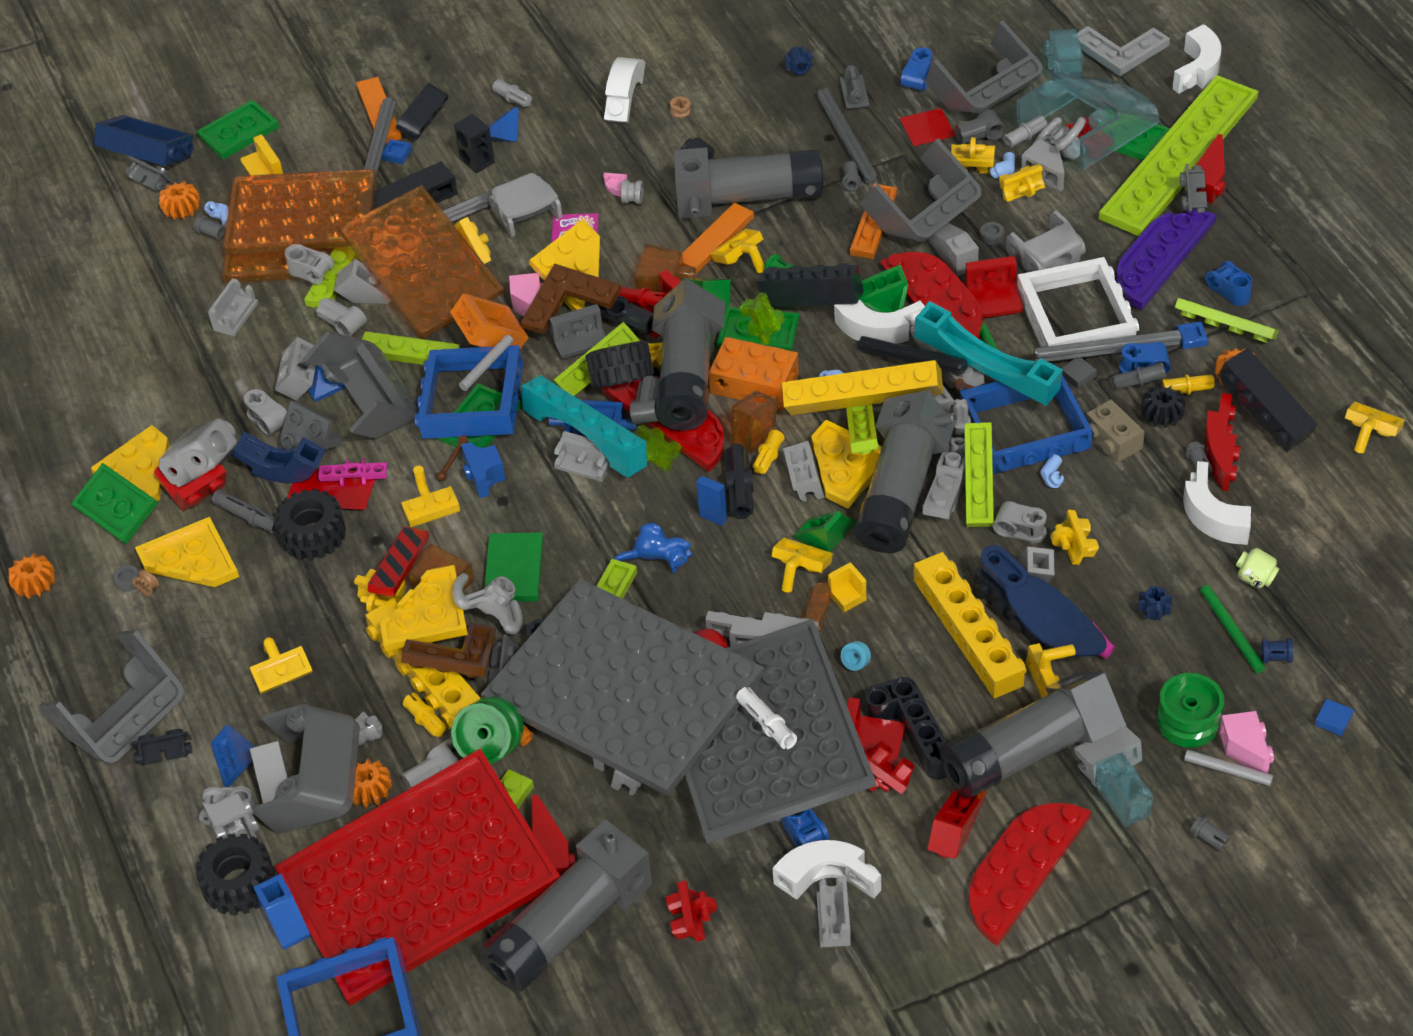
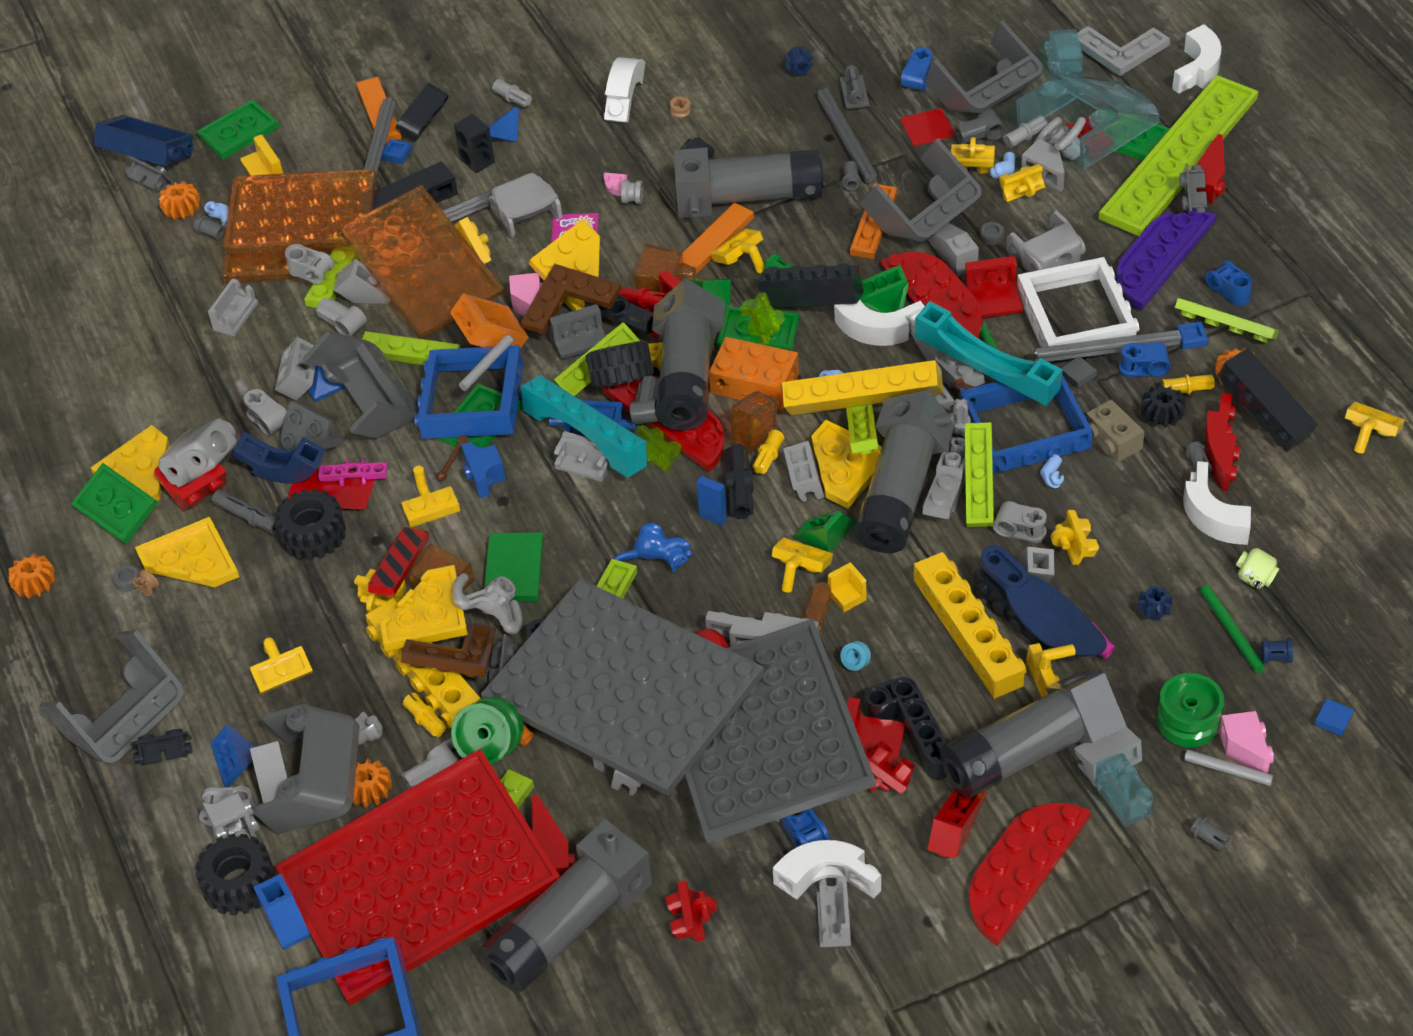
white pin [736,687,797,749] -> none
black axle [857,336,968,374] -> none
dark grey axle [1113,362,1166,389] -> none

